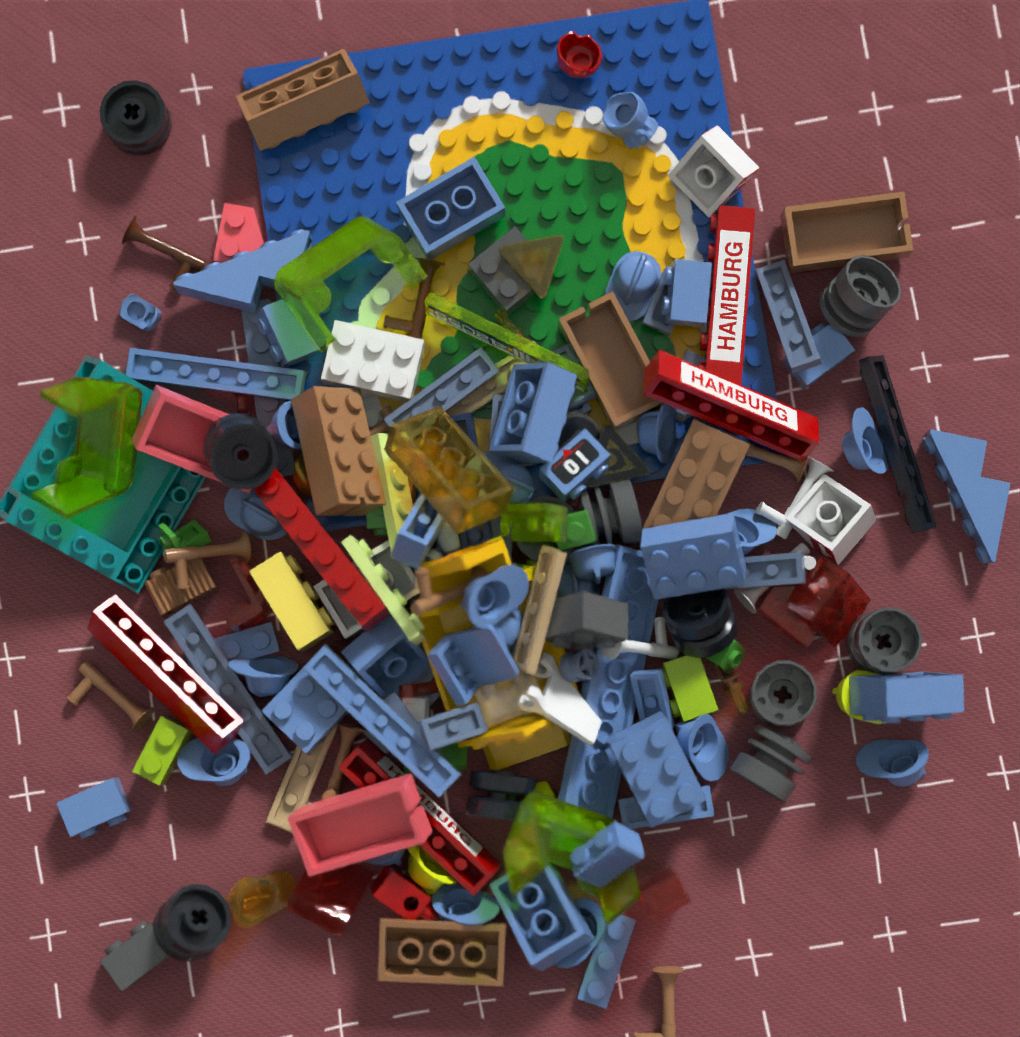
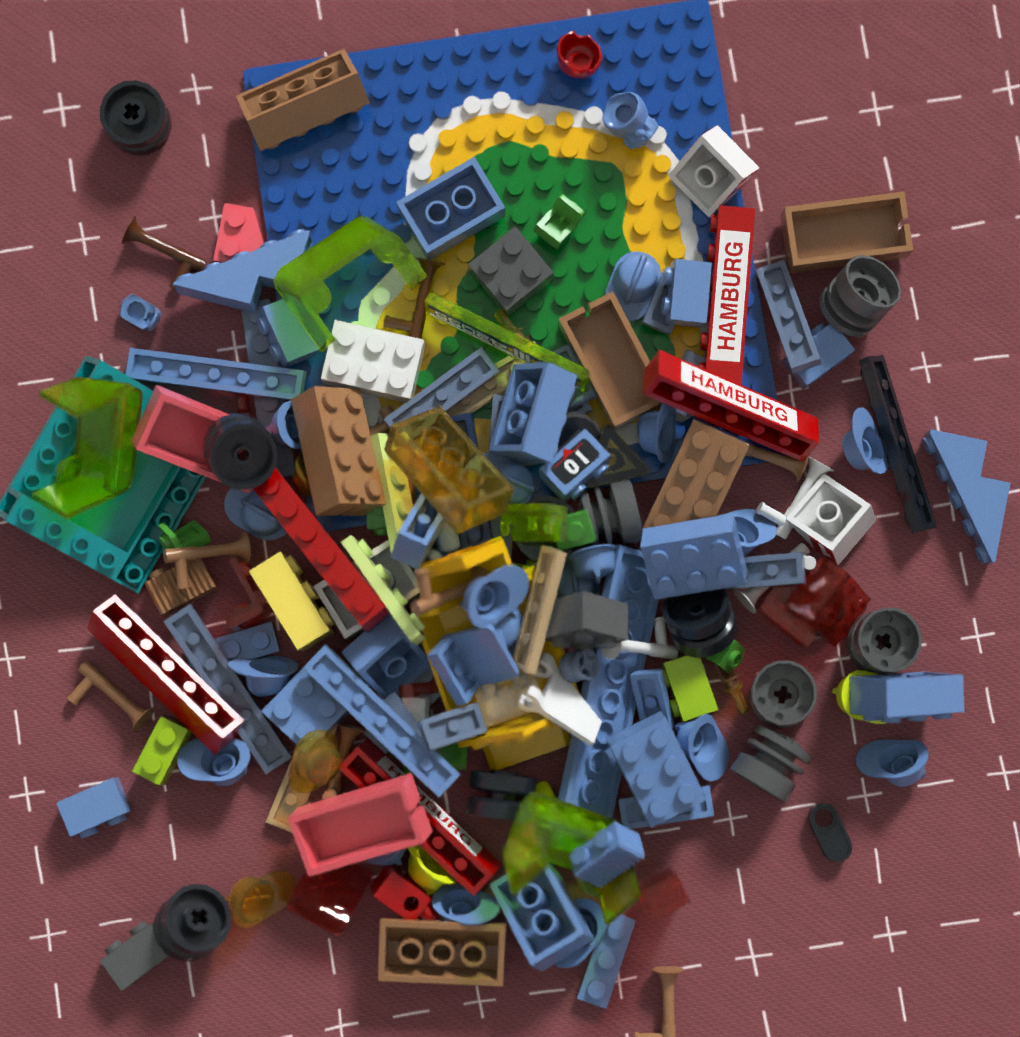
clear yellow piece [498,234,564,298] -> none
none -> clear yellow piece [289,729,341,793]
none -> bright green bracket [533,194,584,249]
none -> black piece [808,803,852,862]

